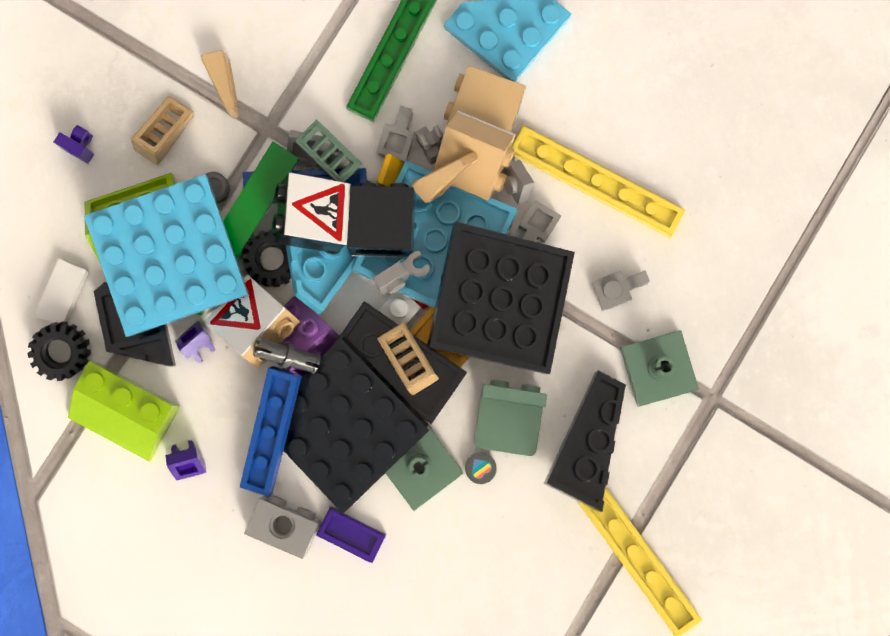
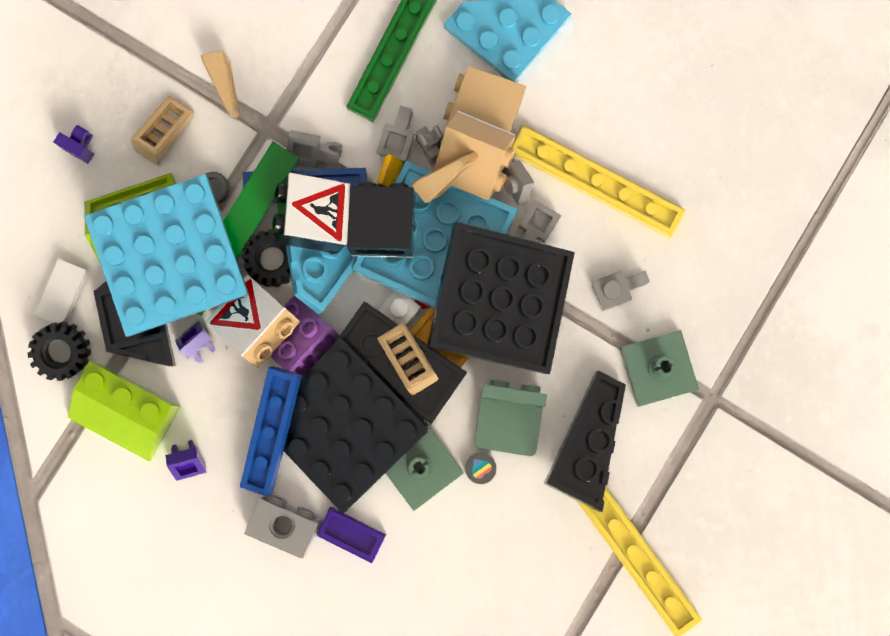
dark grey pin [253,336,320,374] -> none
sand green slope [294,119,362,182] -> none
light grey plate [373,251,430,295] -> none

